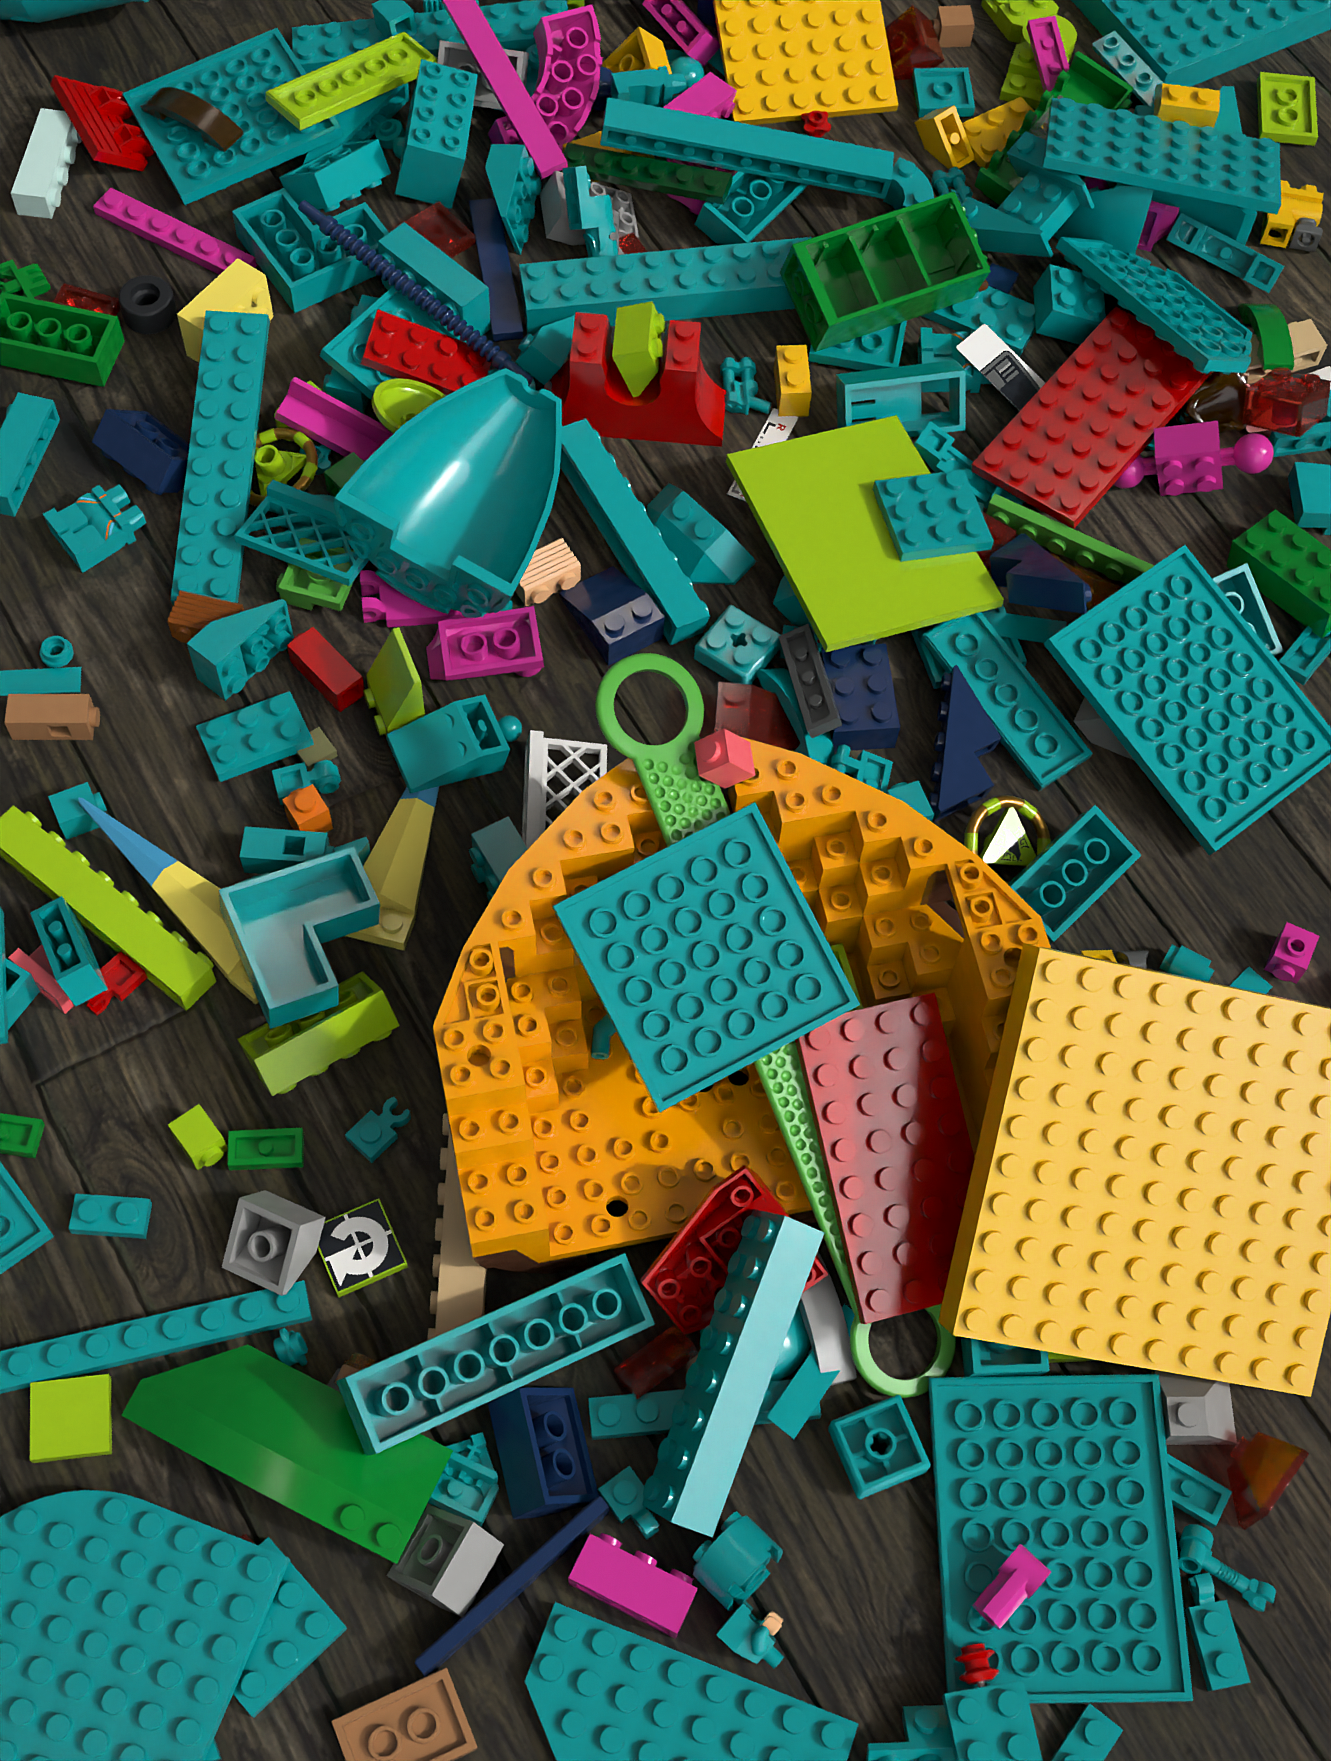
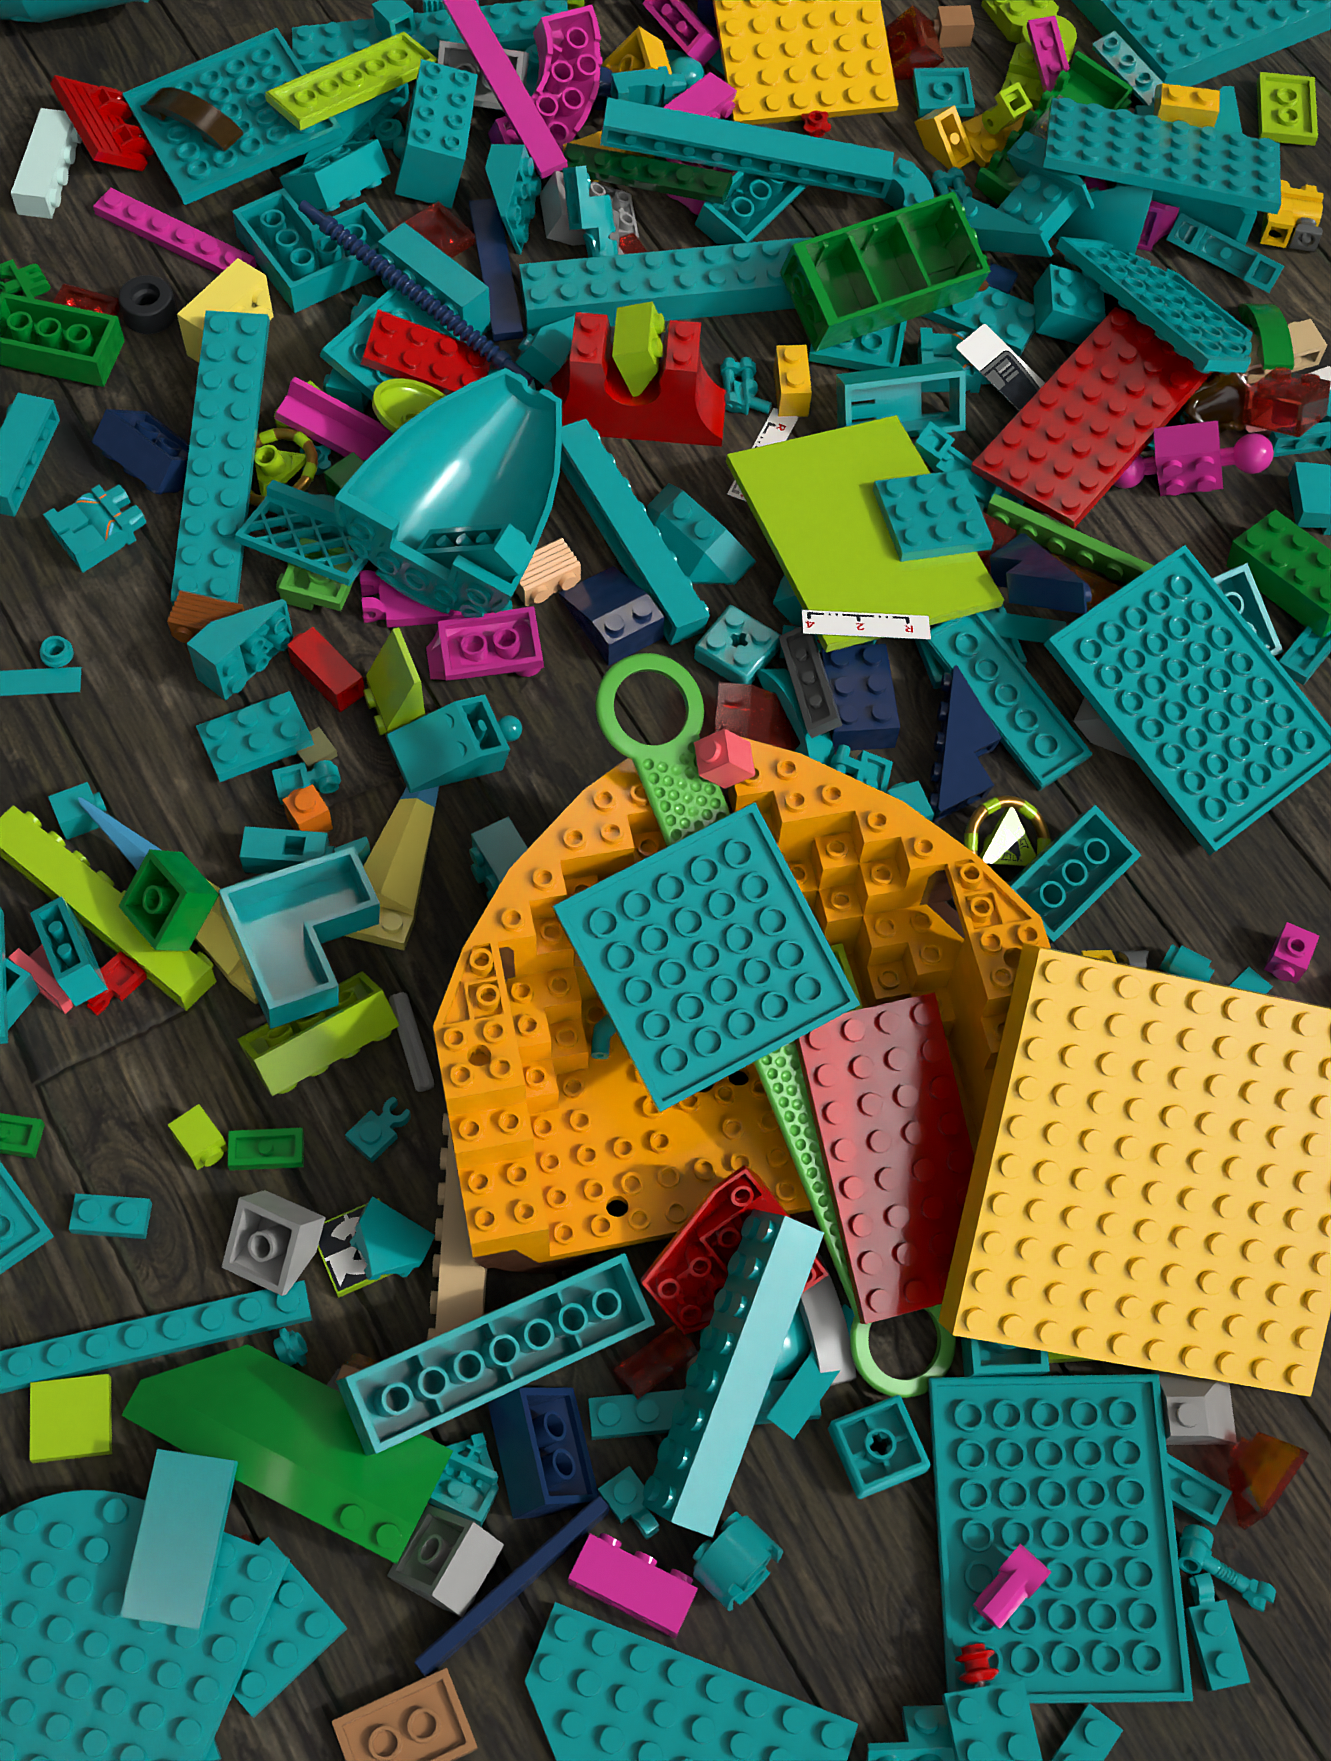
medium nougat brick [4,694,100,740] -> none
white fence [522,730,607,848] -> none
teal piece [716,1600,784,1669] -> none
none -> green brick [118,849,220,951]
none -> teal tile [120,1449,238,1630]
none -> teal slope [350,1196,435,1280]
none -> light grey axle [389,992,434,1092]
none -> teal brick [416,523,535,577]
none -> white sticker [802,610,931,640]
none -> lime leg [982,82,1033,135]

